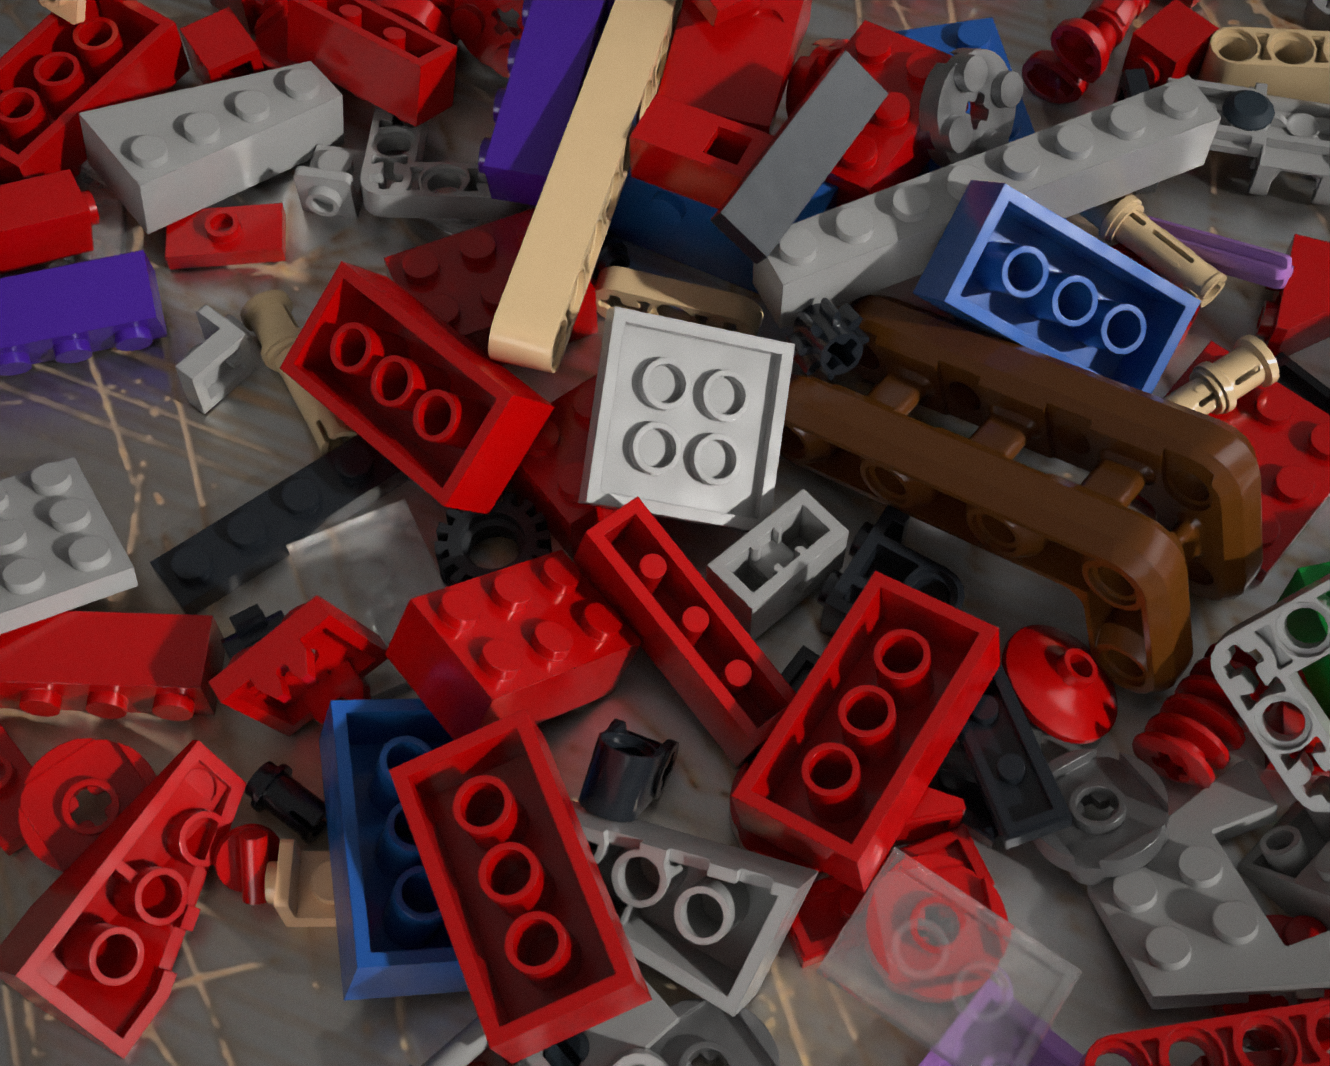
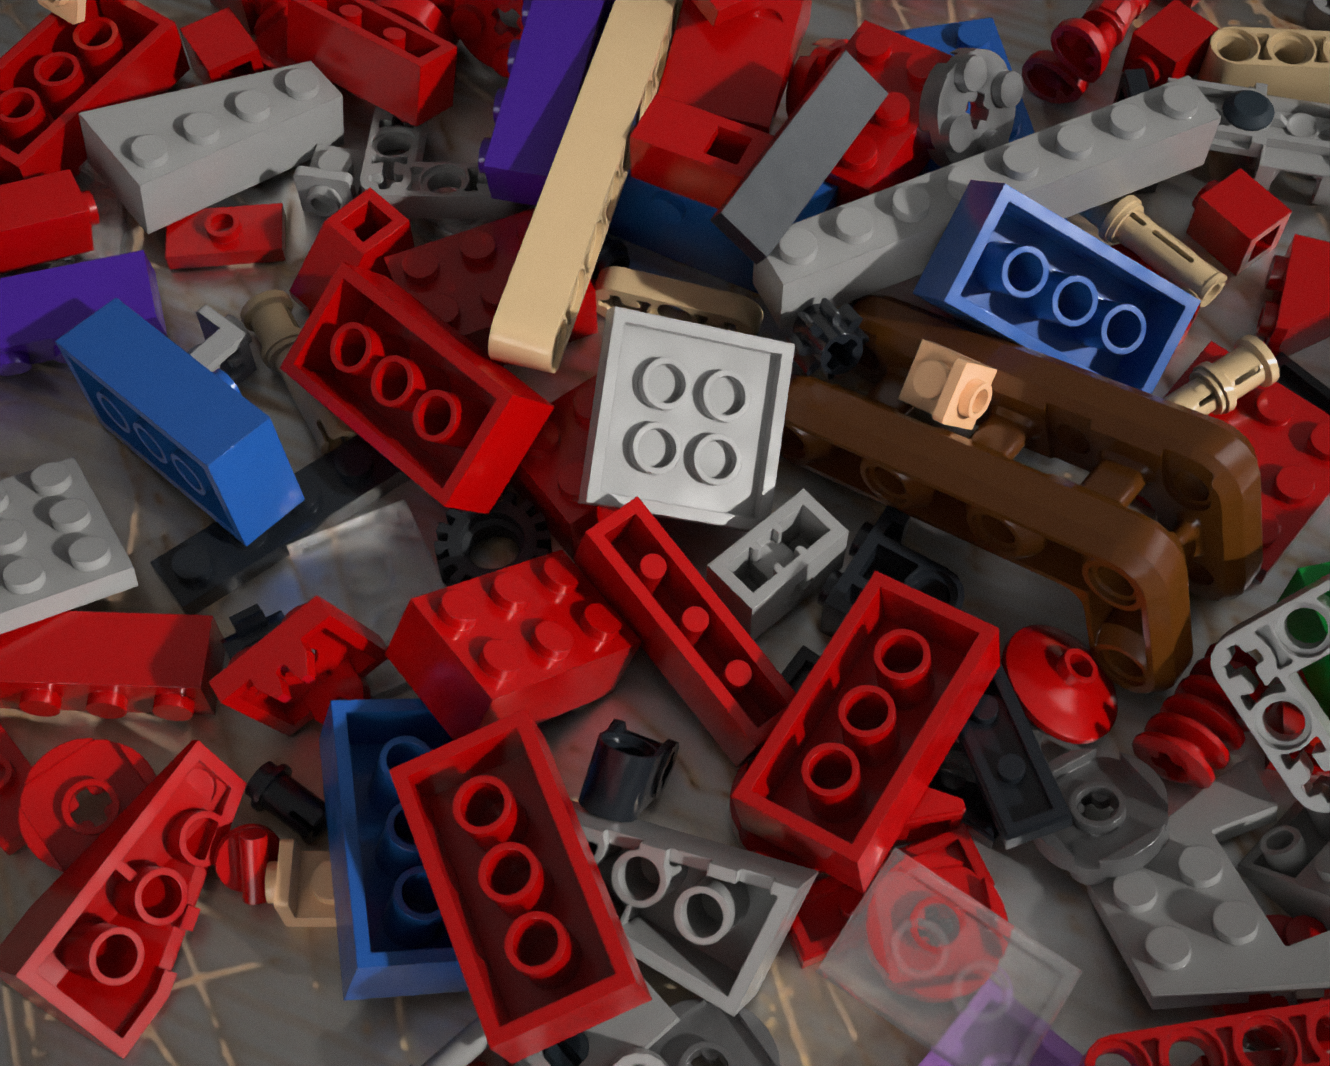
medium lavender axle [1147,215,1294,290] -> none
none -> blue brick [55,298,305,547]
none -> red slope [289,187,414,314]
none -> light nougat bracket [898,339,997,430]
none -> red brick [1186,168,1292,276]

